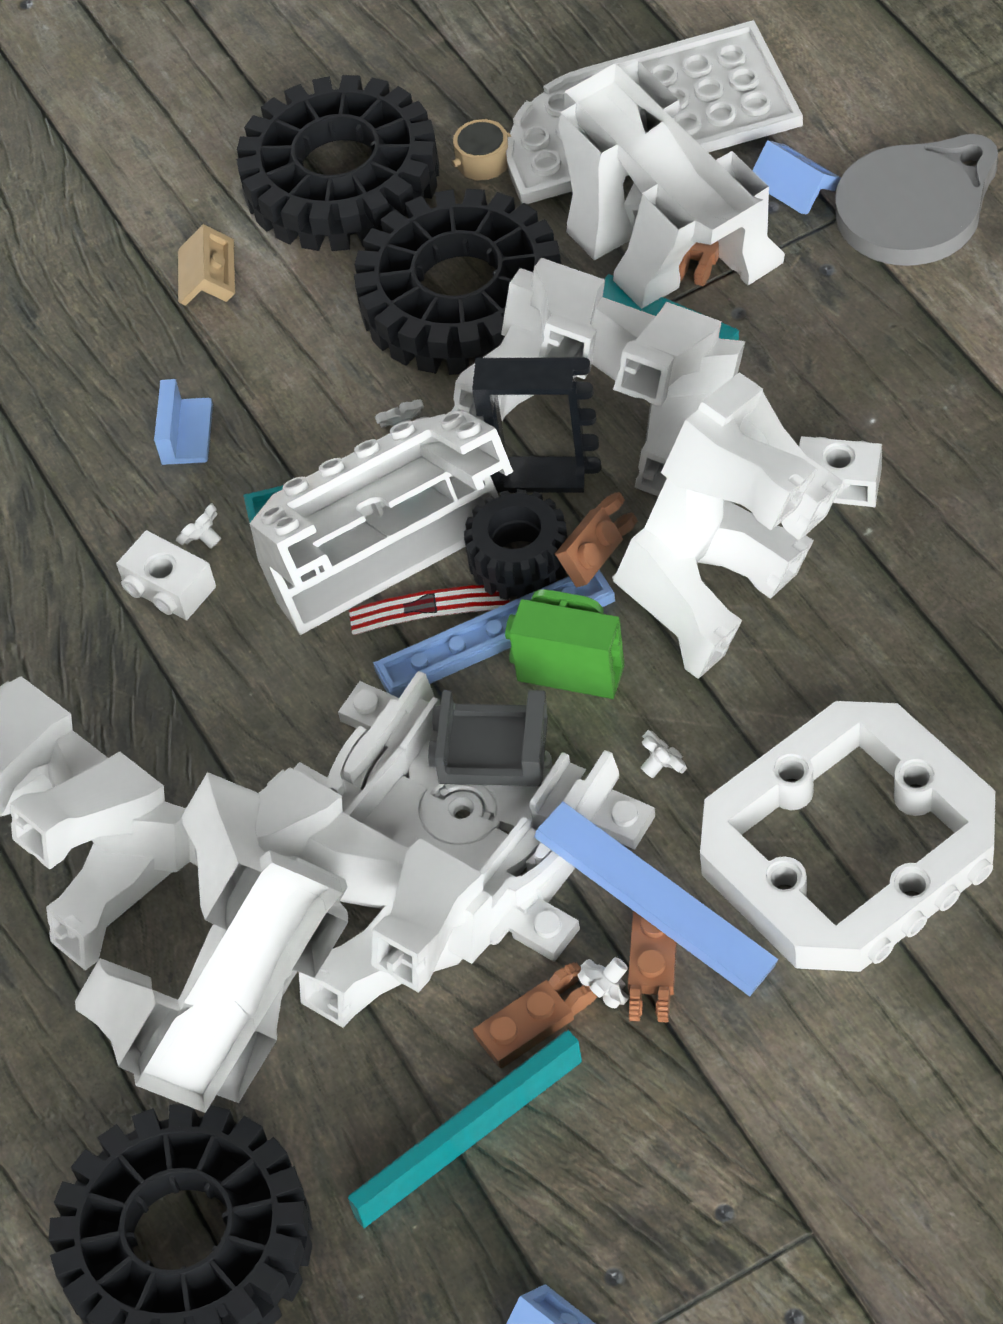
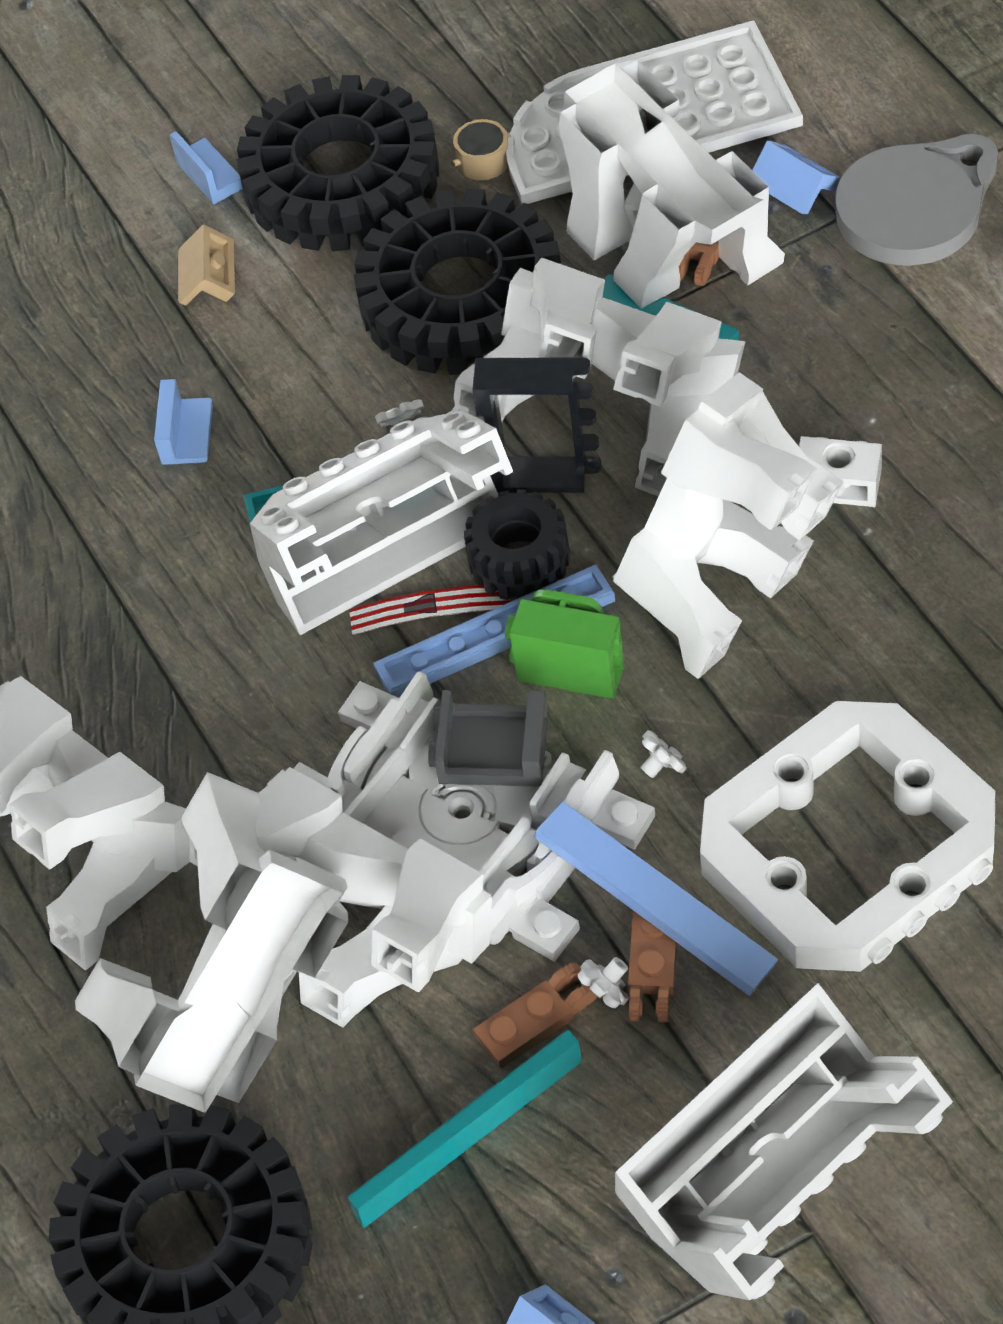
white brick [116,530,216,621] -> none
white plant [176,503,222,549] -> none
nougat hinge [555,492,638,588] -> none
none -> light blue panel [169,131,243,205]
none -> white wedge [615,983,953,1300]

